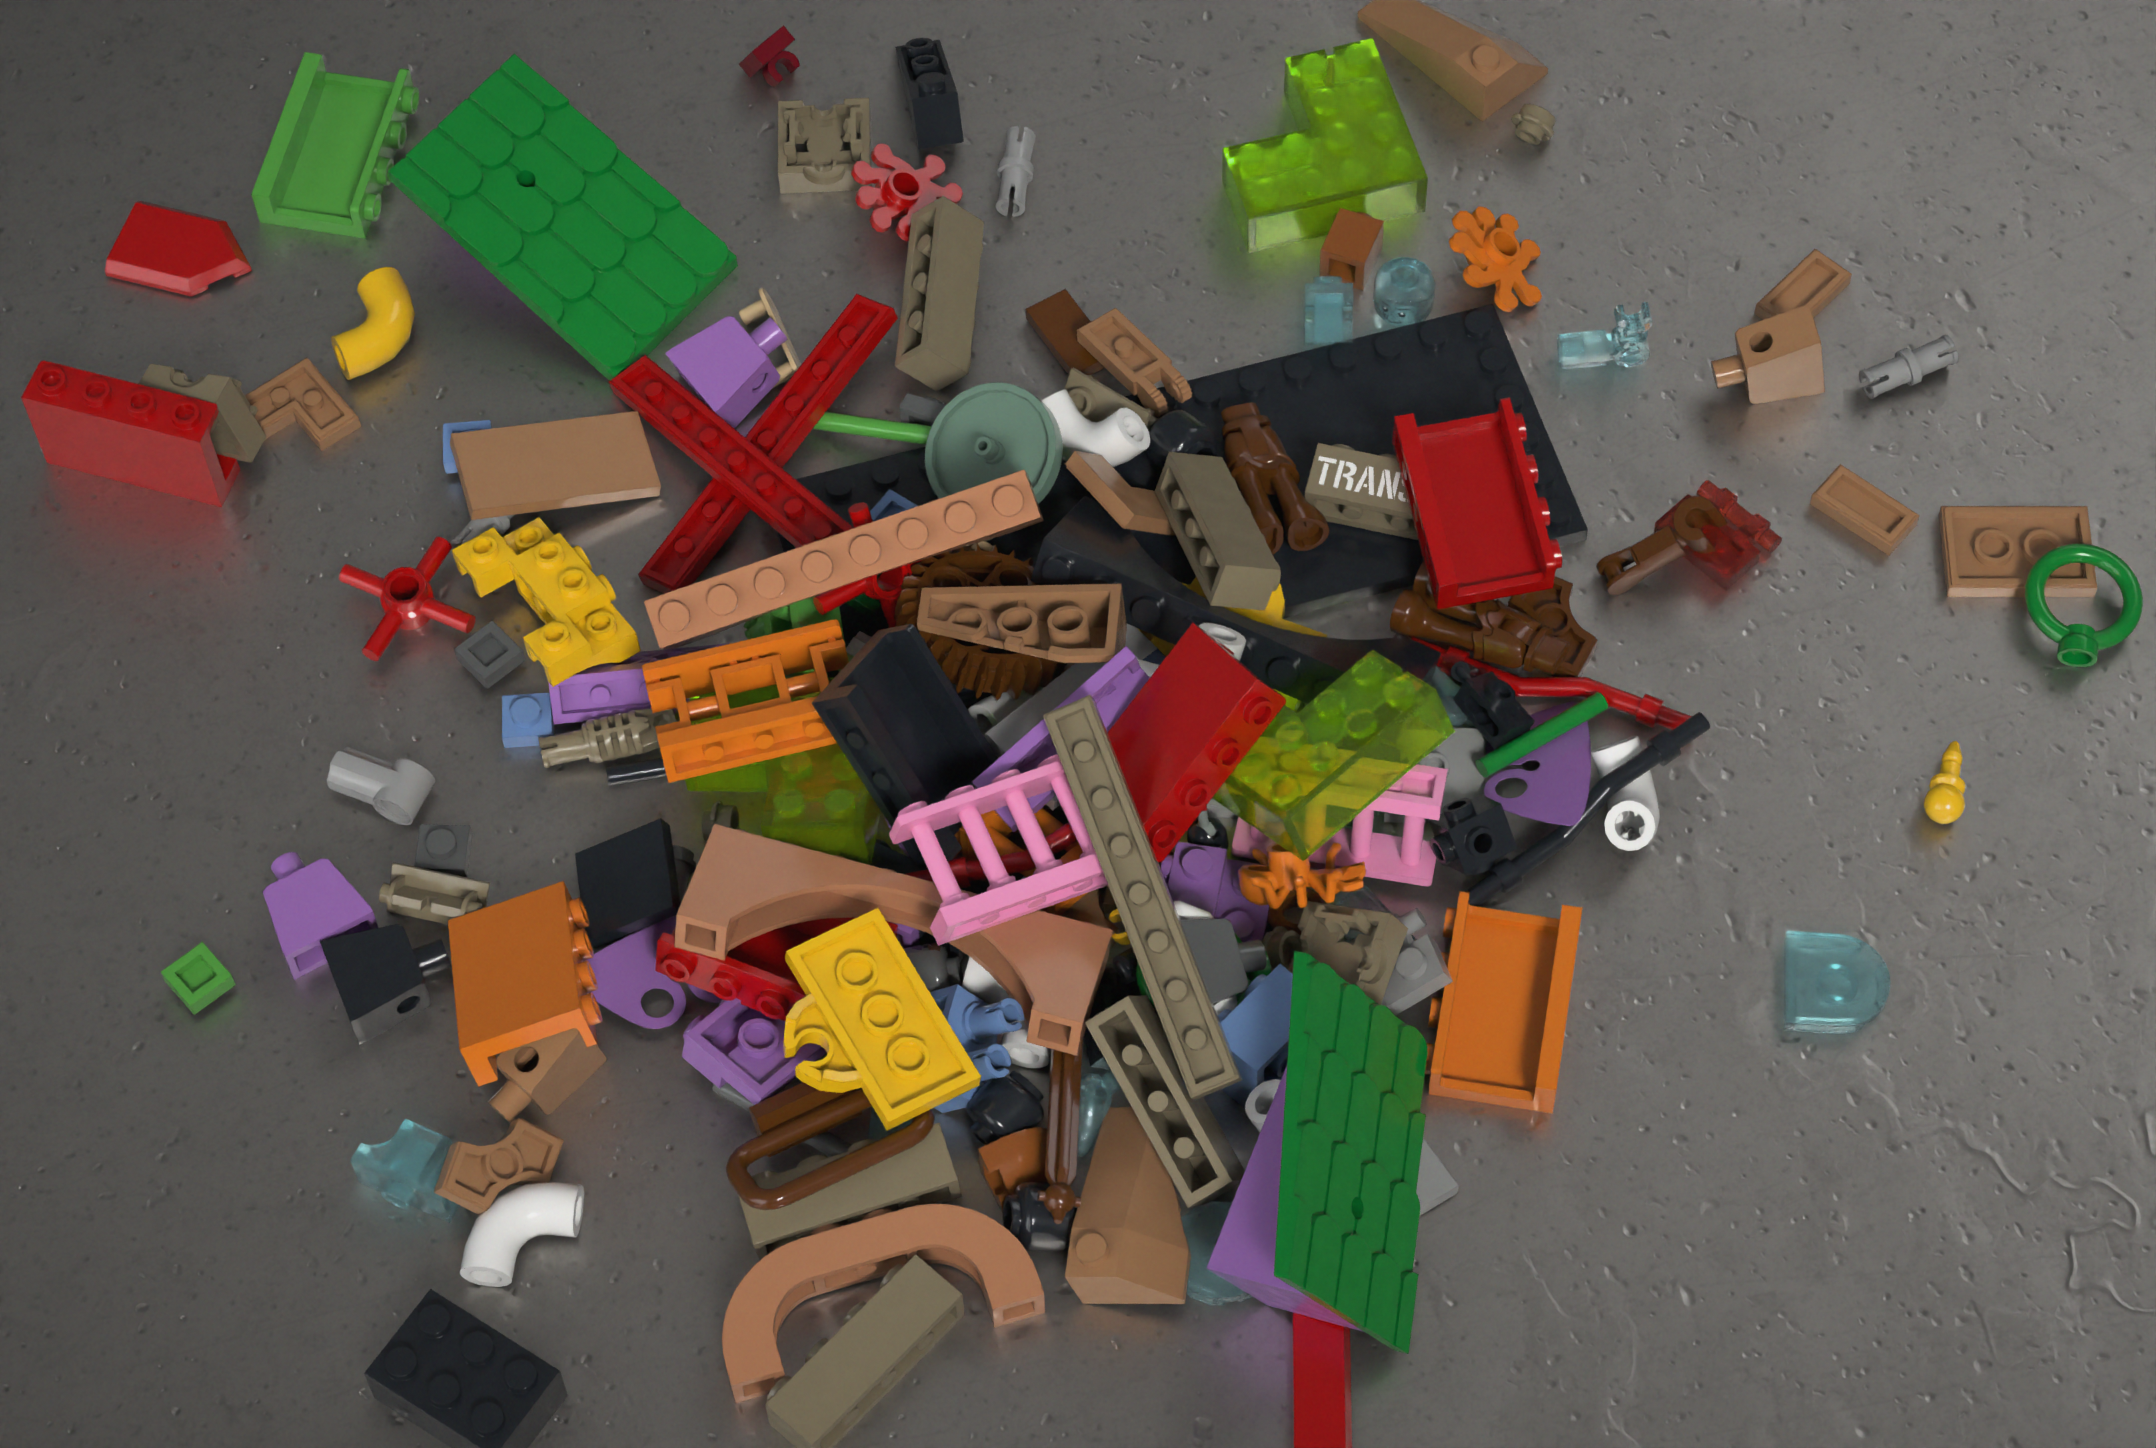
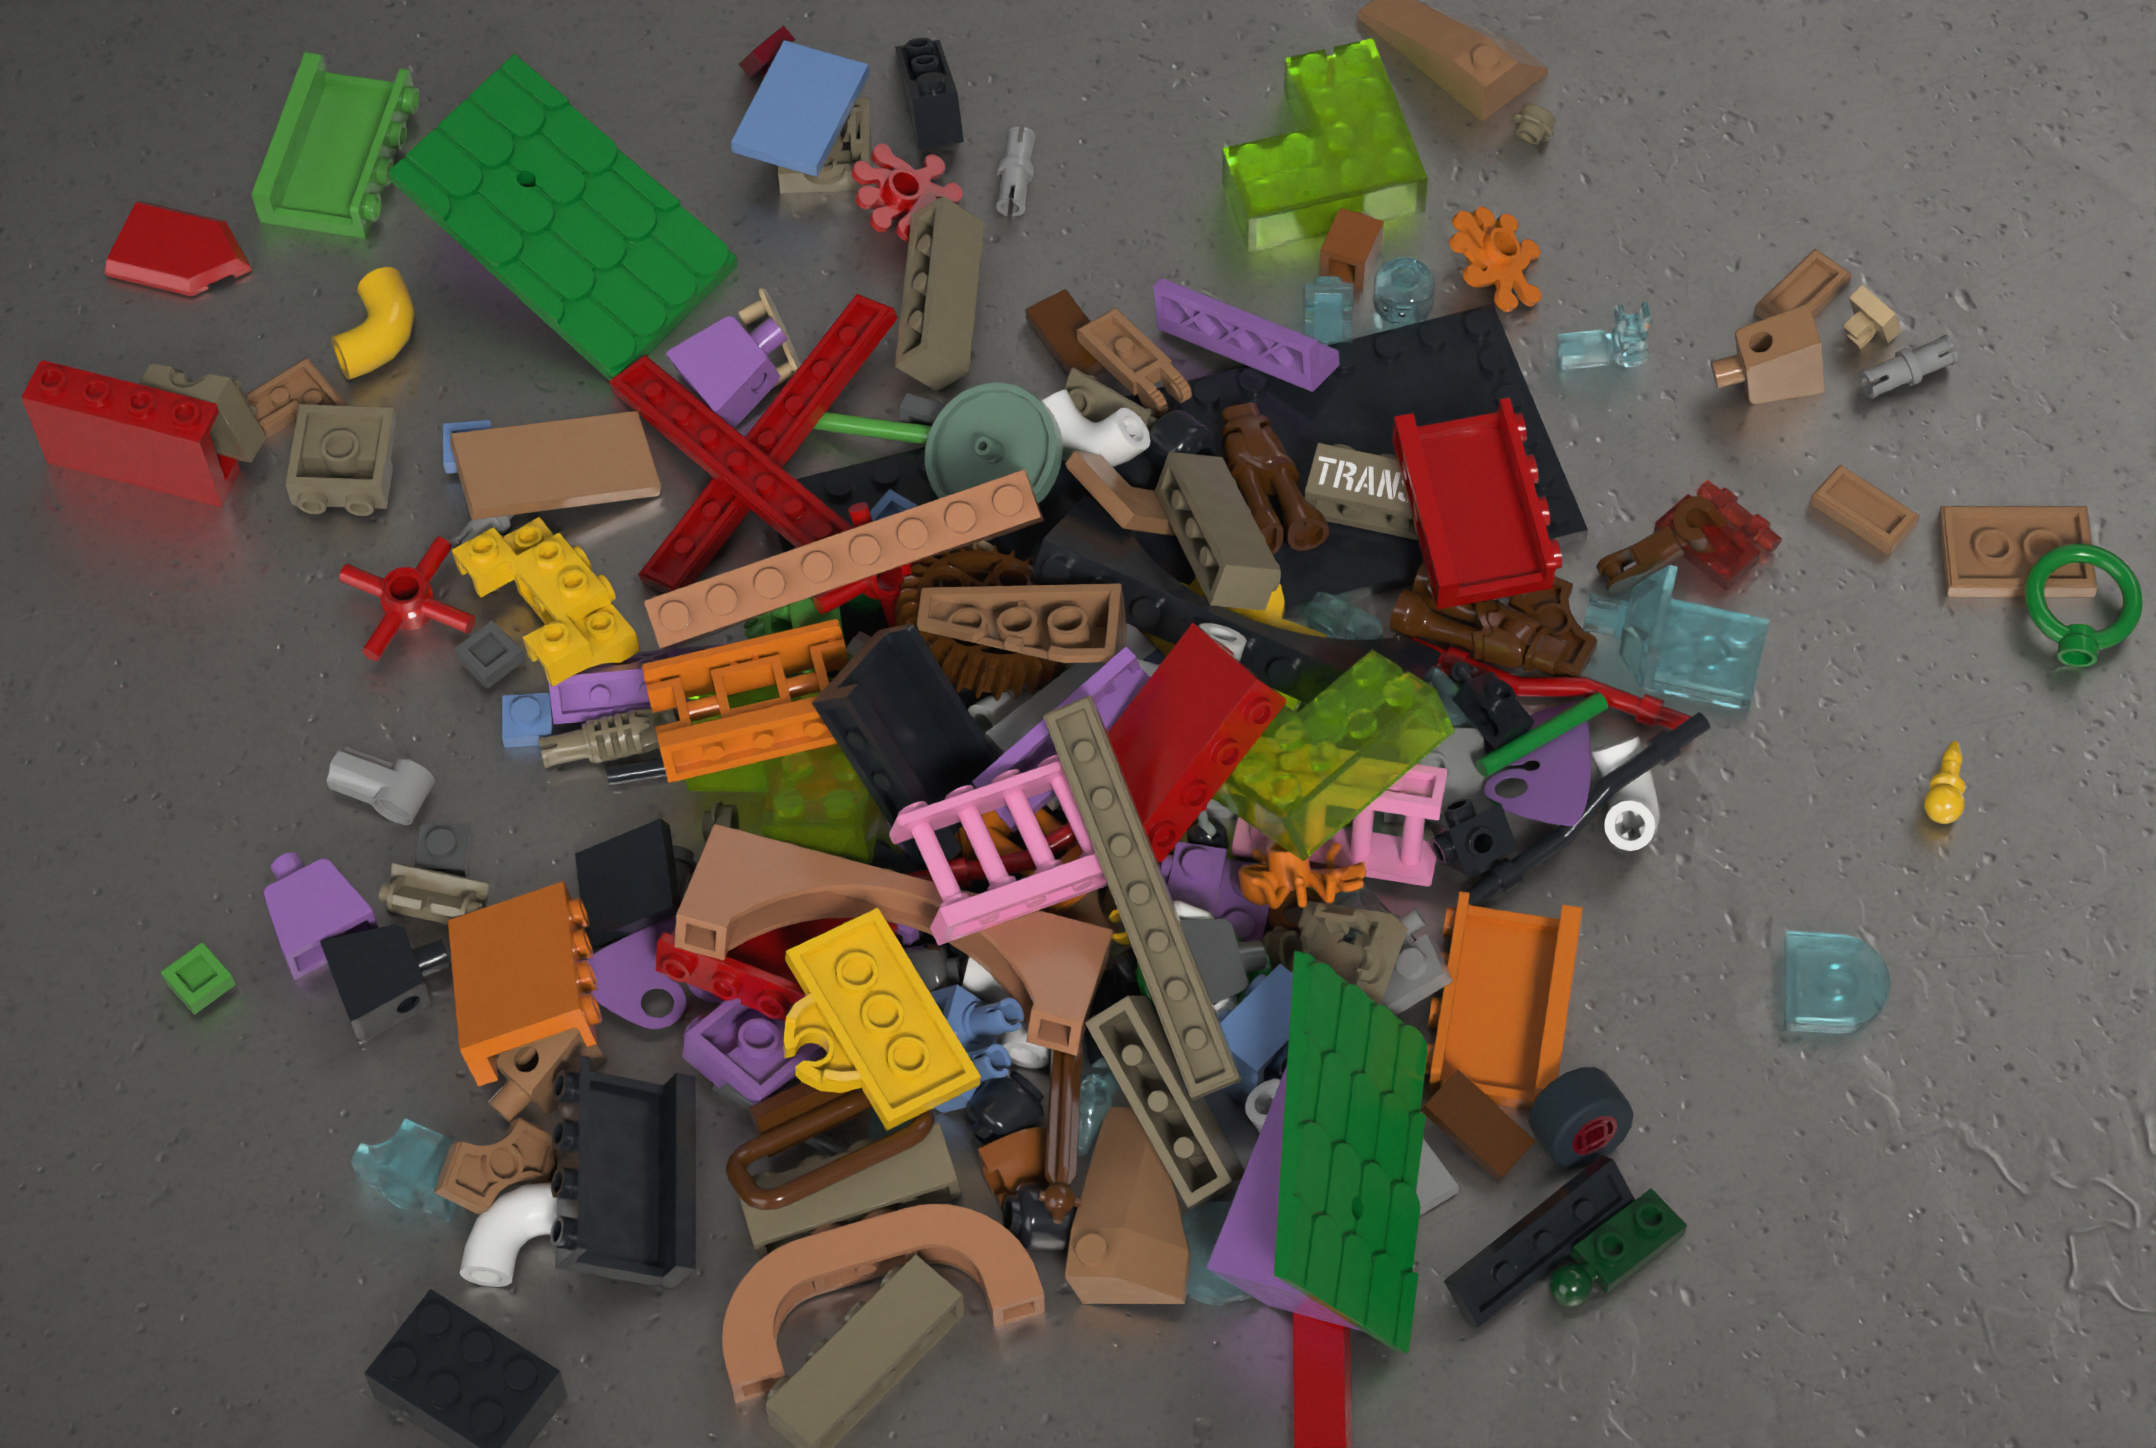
none -> dark tan plate [285,404,397,516]
none -> black panel [550,1055,696,1289]
none -> medium blue tile [731,40,869,177]
none -> medium lavender fence [1153,278,1340,392]
none -> clear light blue plate [1304,592,1383,640]
none -> reddish brown tile [1420,1070,1536,1182]
none -> black plate [1444,1155,1635,1327]
none -> black wheel [1529,1067,1634,1168]
none -> dark green plate [1549,1188,1688,1307]
none -> clear light blue plate [1583,565,1770,711]
none -> tan tile [1843,285,1901,349]

